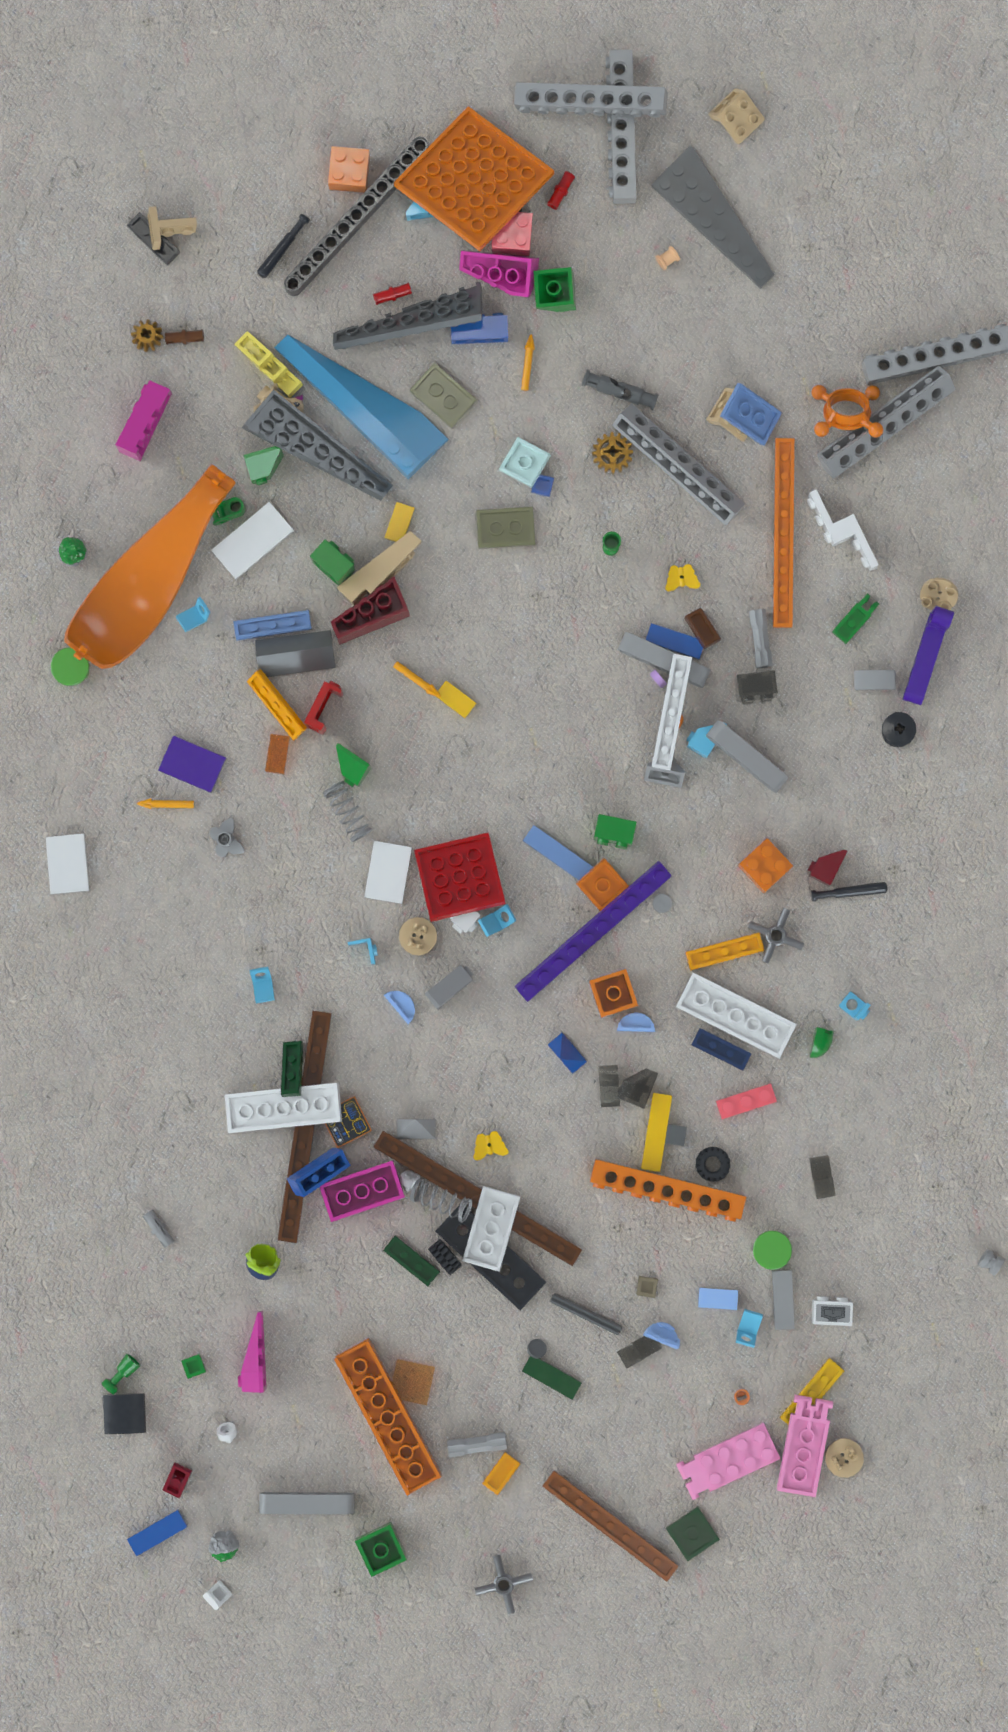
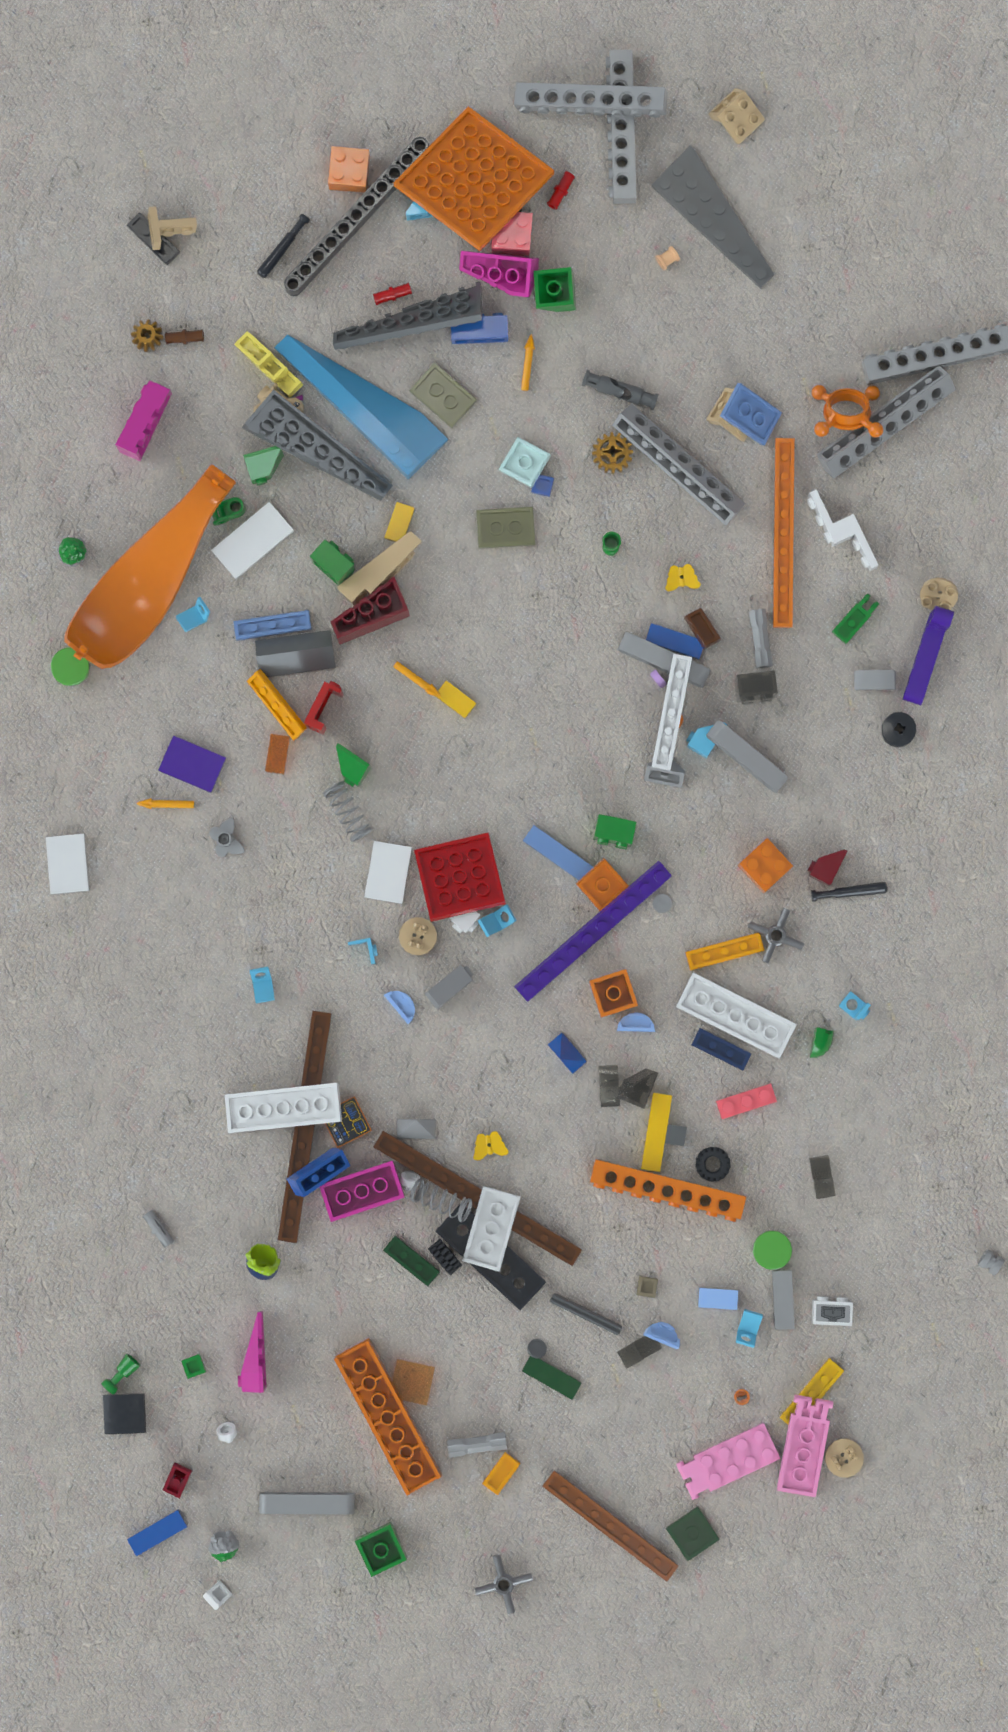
dark green tile [281,1041,303,1097] -> none

